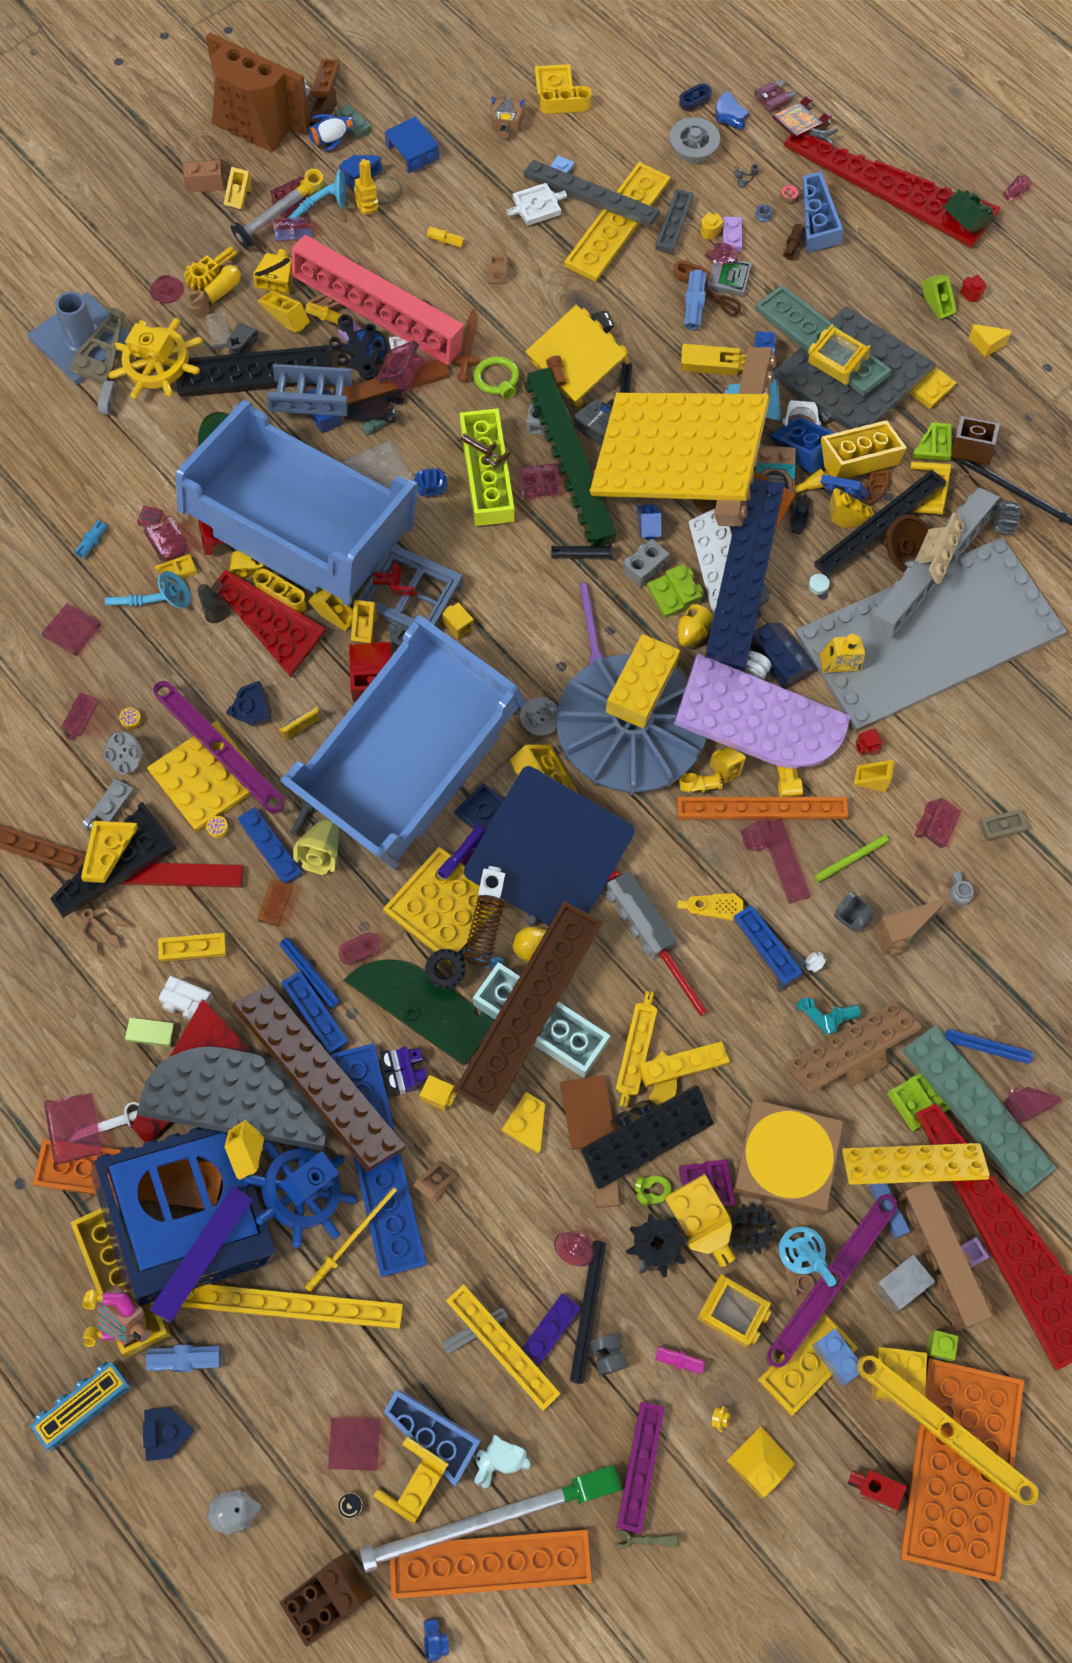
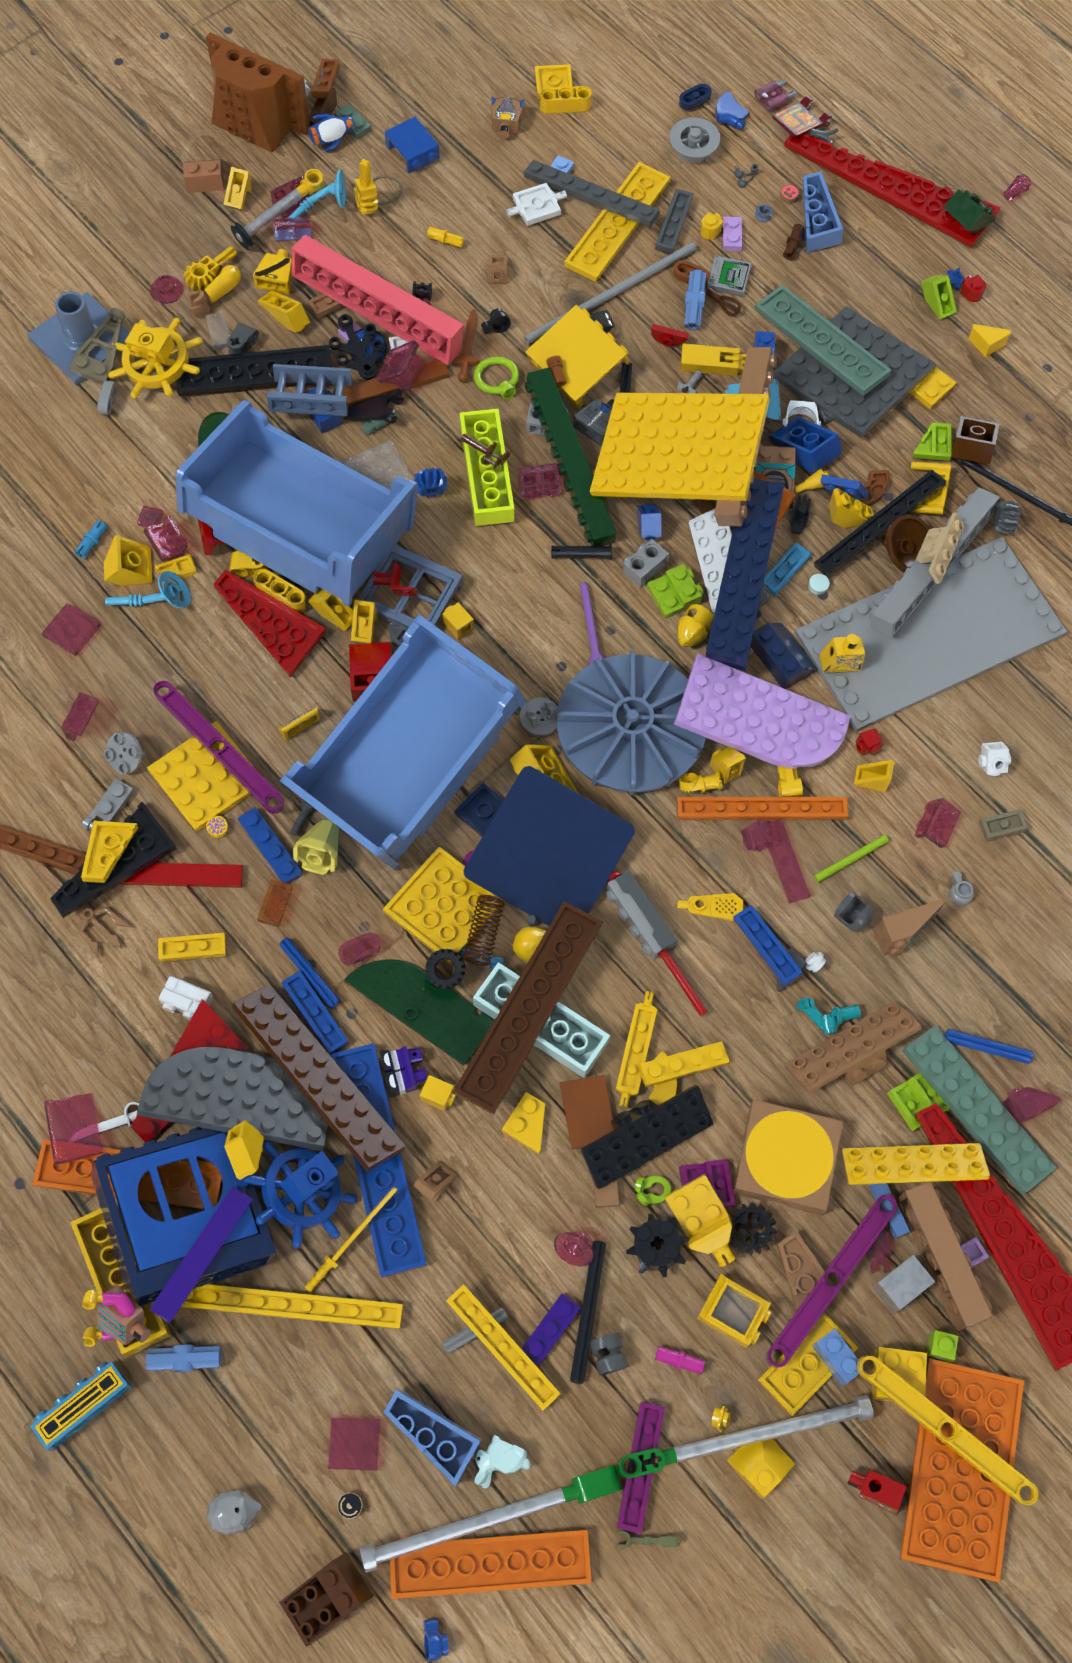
yellow tile [119,708,142,730] -> none
yellowish green tile [125,1018,175,1047] -> none
dark blue plate [143,1407,195,1461] -> none
clear smoke piece [197,580,231,623] -> none
dark blue plate [226,681,272,727] -> none
yellow axle [305,302,343,325] -> none
blue slope [339,155,382,189] -> none
yellow plate [373,1436,449,1524] -> none
dark purple piece [437,826,486,880] -> none
white brick [478,866,505,898] -> none
yellow brick [605,634,680,729] -> none
clear pink piece [705,242,738,264] -> none
white wheel [740,651,772,680] -> none
medium azure dish [779,1227,836,1287] -> none
yellow window [808,324,871,386] -> none
yellow slope [821,420,907,479] -> none
none -> yellow slope [103,535,153,586]
none -> black bush [412,281,432,301]
none -> black piece [481,308,511,334]
none -> light grey piece [524,242,697,345]
none -> flat silver piece [616,1395,874,1479]
none -> red plate [651,324,689,346]
none -> light grey bar [677,370,702,393]
none -> dark azure tile [764,542,812,597]
none -> clear pink plate [866,1231,891,1273]
none -> blue piece [947,268,965,290]
none -> white brick [978,742,1011,776]

